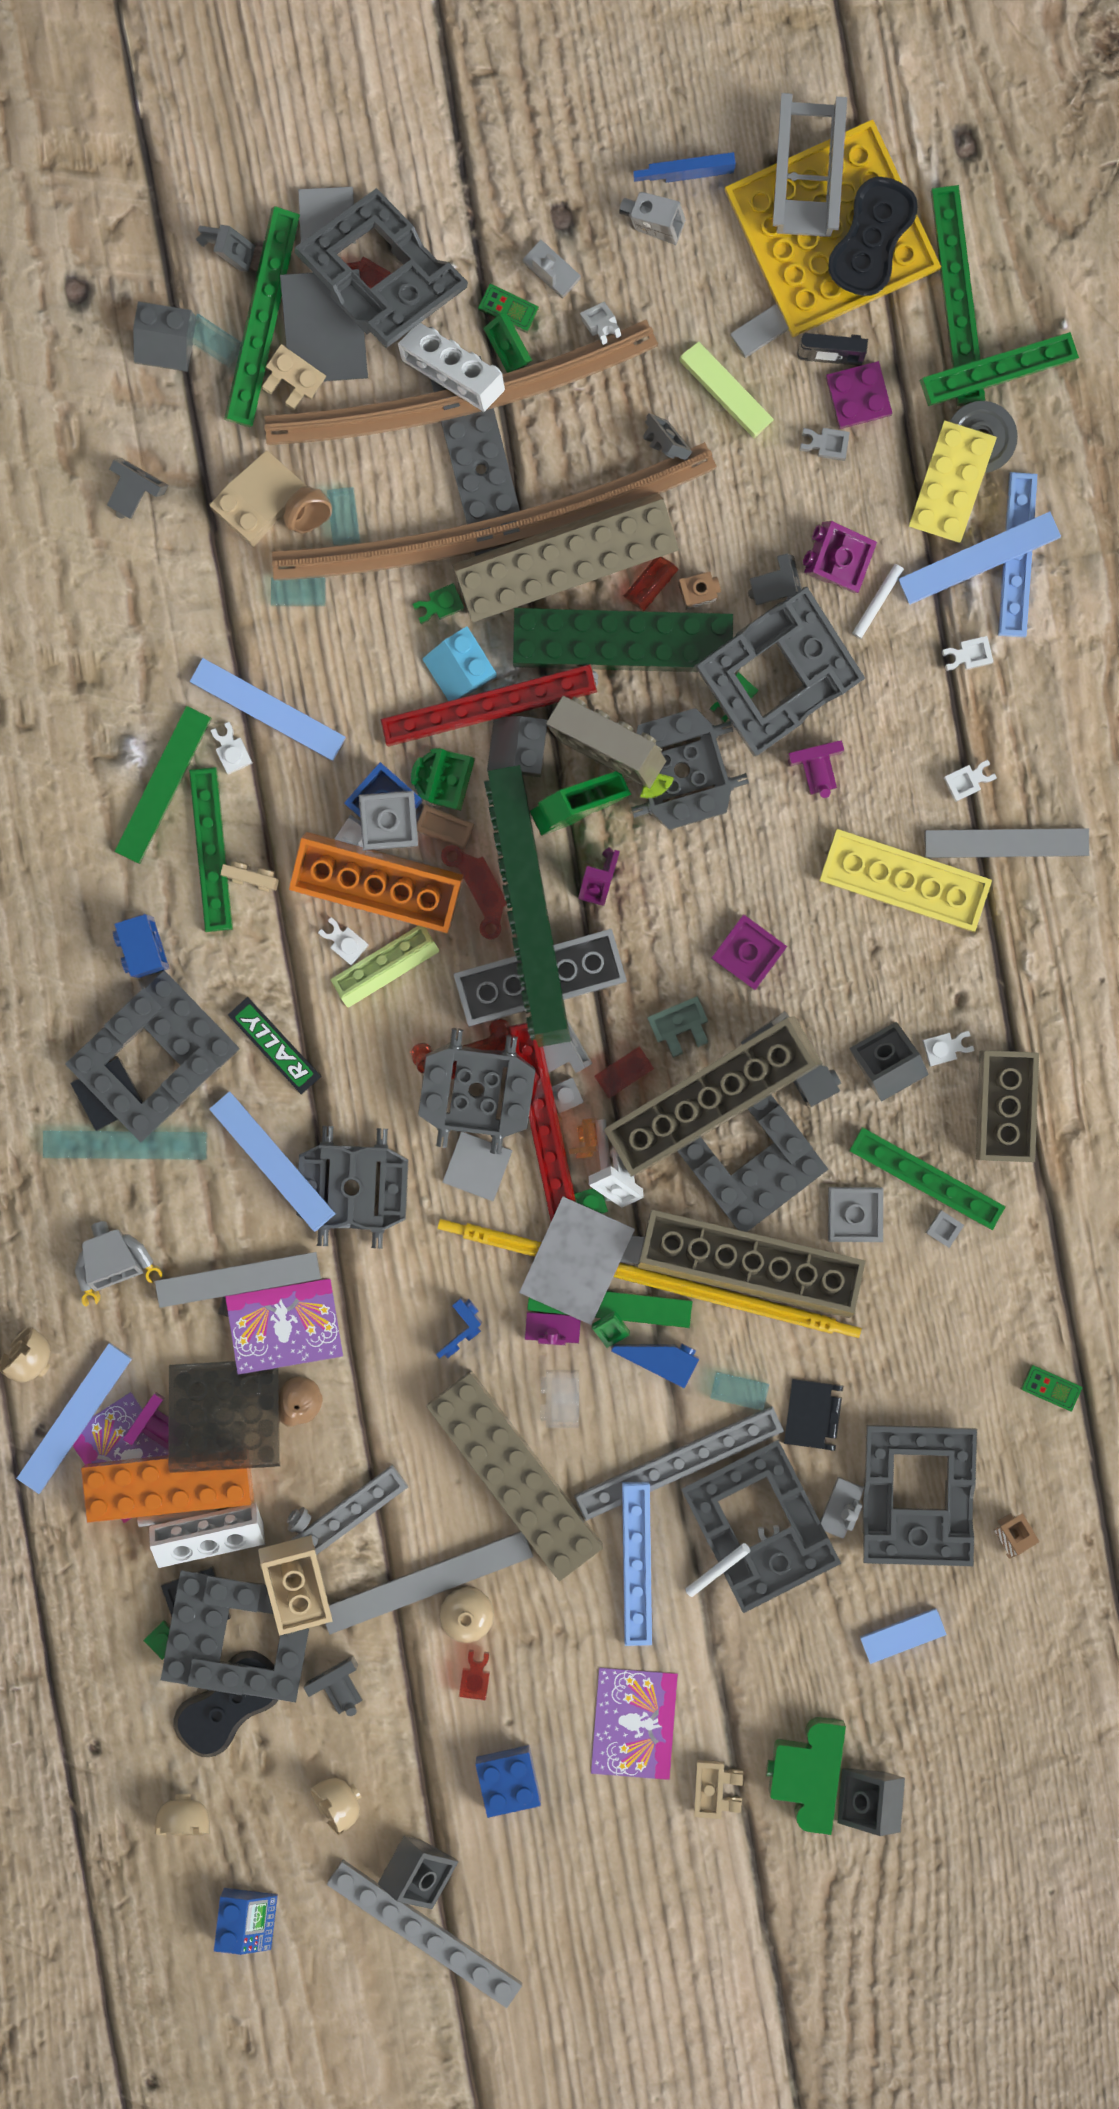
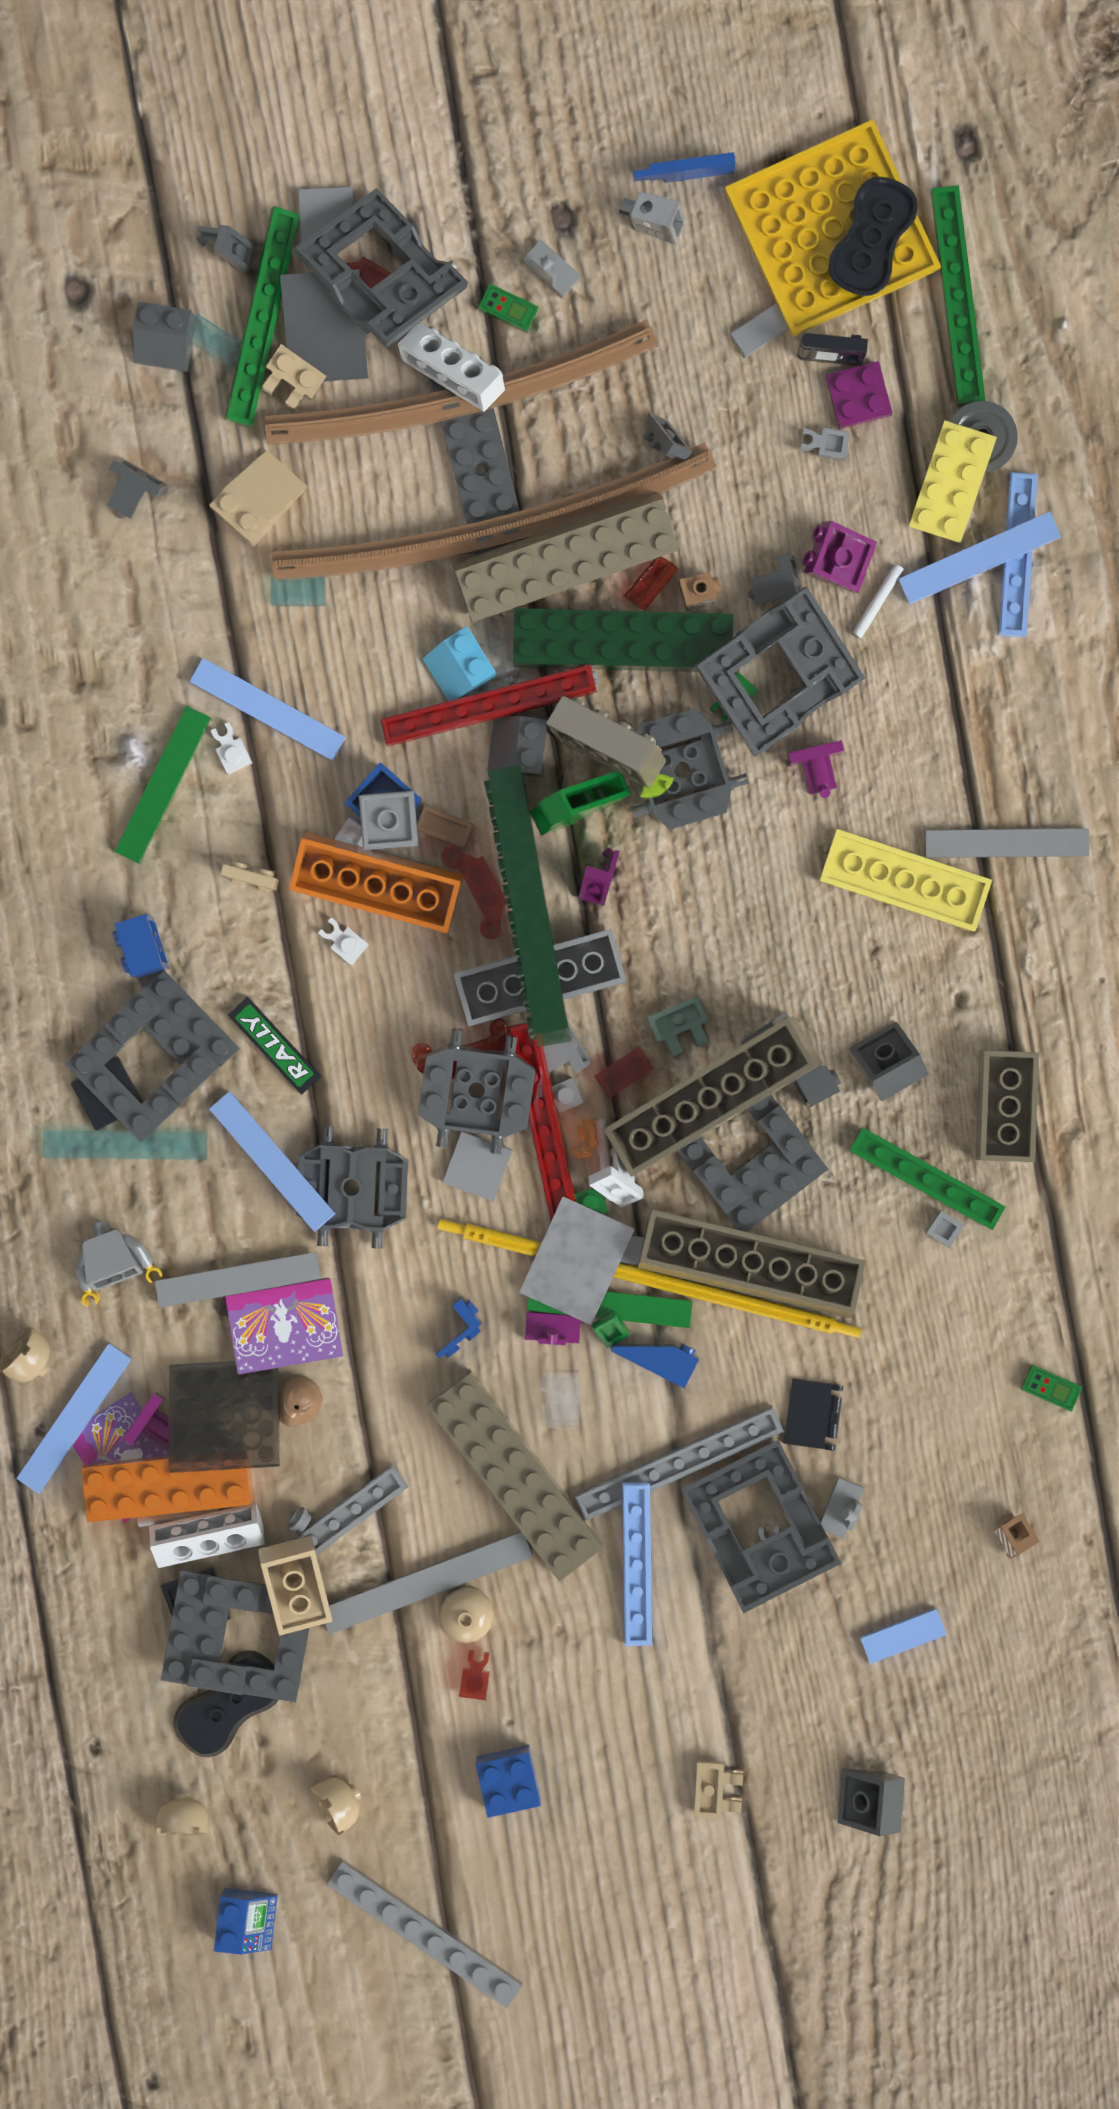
green plate [143,1620,170,1660] -> none
green tile [189,767,233,932] -> none
medium nougat hair [283,487,332,534] -> none
dark grey piece [304,1656,363,1716] -> none
clear light blue tile [327,487,361,546] -> none
yellowish green slope [330,925,439,1007] -> none
dark grey slope [378,1836,459,1909] -> none
green slope [411,748,475,811] -> none
green plate [412,583,465,624] -> none
green plate [483,313,532,373] -> none
white plate [580,302,621,345] -> none
sticker [591,1668,678,1780] -> none
yellowish green slope [679,342,774,439] -> none
white bar [686,1543,750,1597] -> none
clear light blue tile [710,1371,769,1411] -> none
magenta plate [711,914,788,991] -> none
green brick [766,1717,846,1835] -> none
light grey piece [773,93,847,237] -> none
light grey tile [828,1187,883,1242] -> none
dark grey piece [862,1425,977,1566] -> none
green plate [919,332,1079,406] -> none
white plate [922,1031,974,1066] -> none
white plate [942,636,993,671] -> none
white plate [944,760,997,802] -> none

